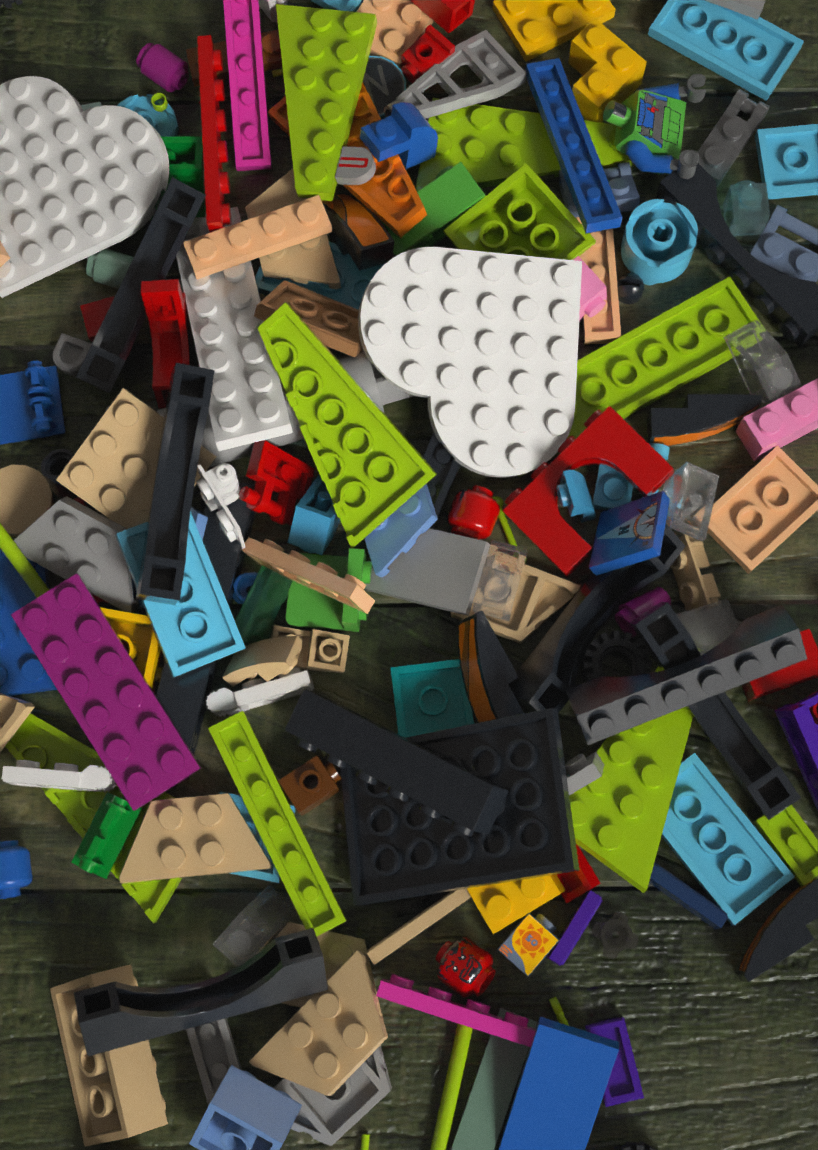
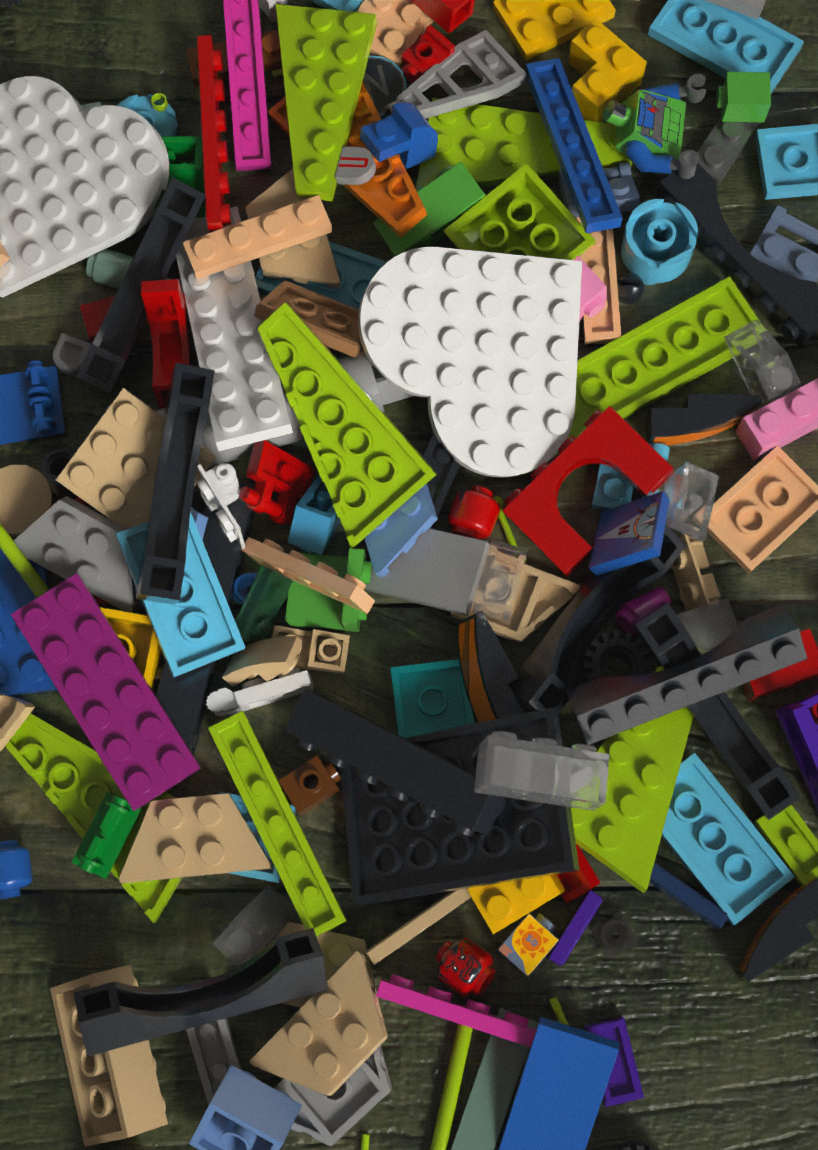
white hinge [1,760,117,792] -> none
magenta brick [136,43,189,92] -> none
slope [321,193,395,271] -> none
dark azure slope [556,469,596,523] -> none
clear light blue brick [723,180,770,236] -> none
none -> clear brick [474,731,609,811]
none -> bright green brick [716,72,771,123]

